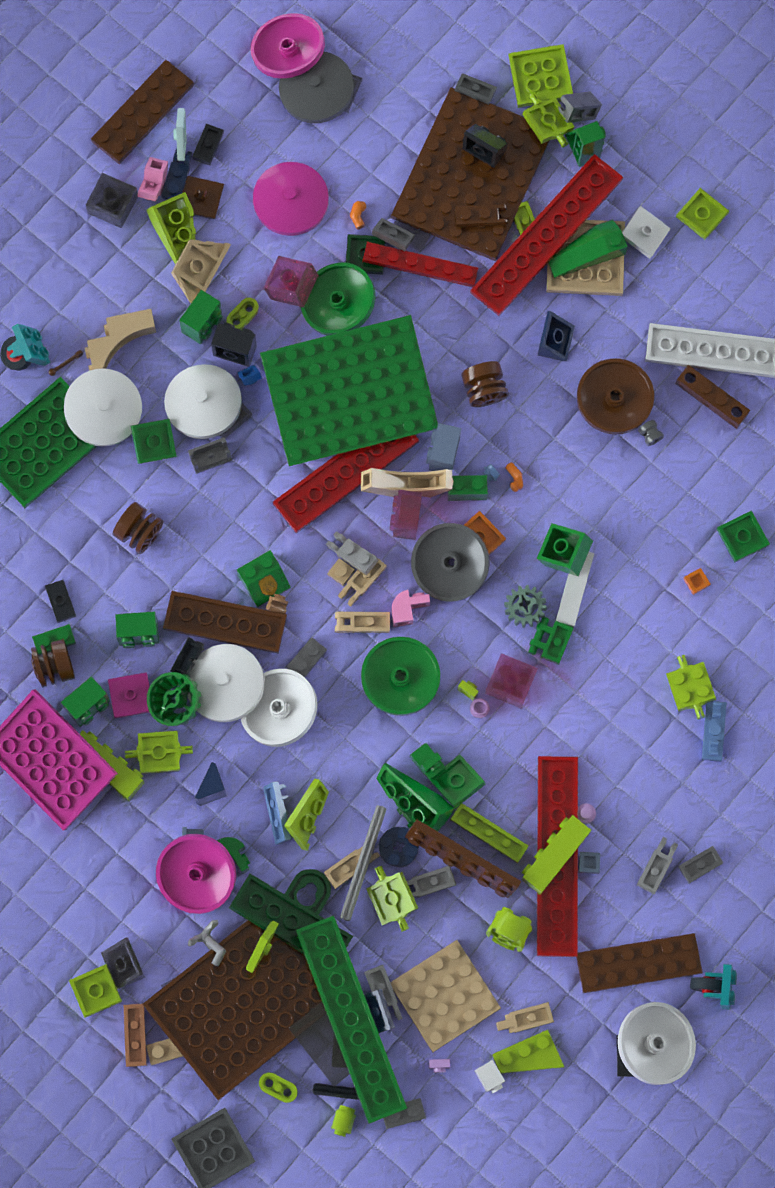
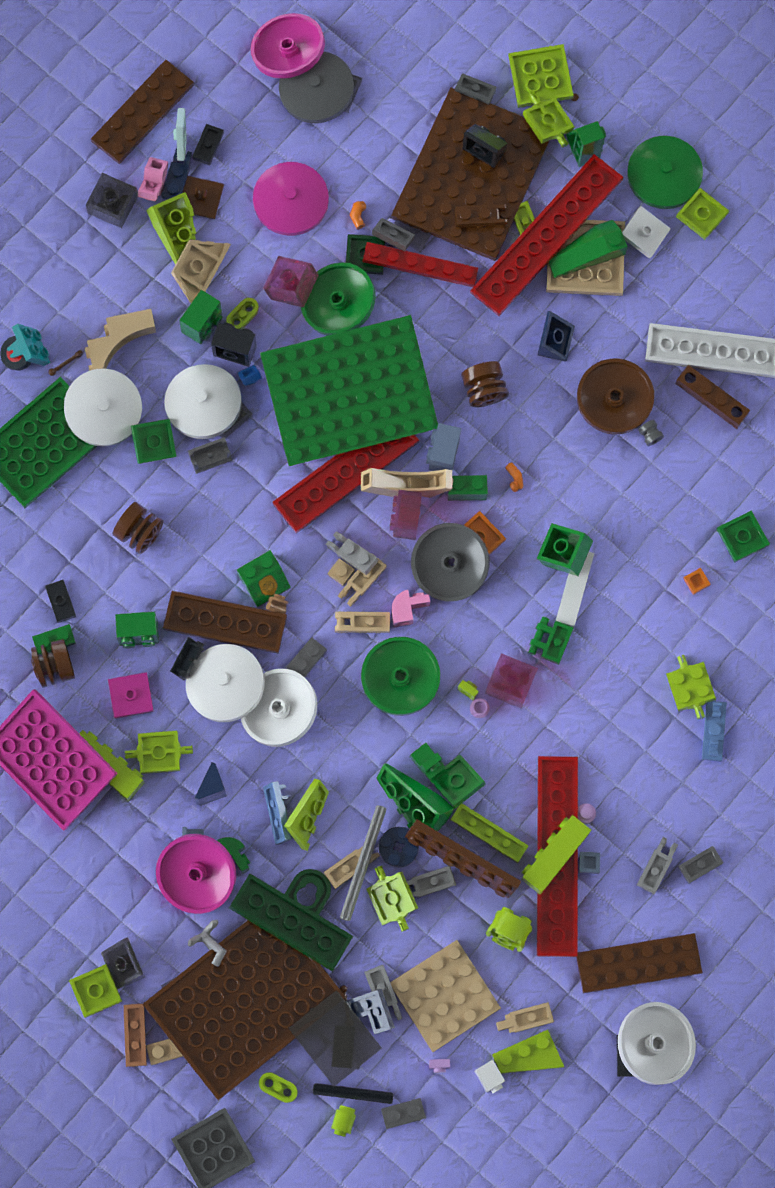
green brick [61,676,110,727] -> none
green gear [147,672,201,726] -> none
lime plate [246,921,279,973] -> none
green plate [295,915,407,1124] -> none
medium blue plate [483,464,500,482] -> none
sand green gear [504,585,547,628] -> none
flat silver hinge [558,92,602,123] -> none
teal plate [690,964,737,1010] -> none
none -> green dish [627,136,703,209]

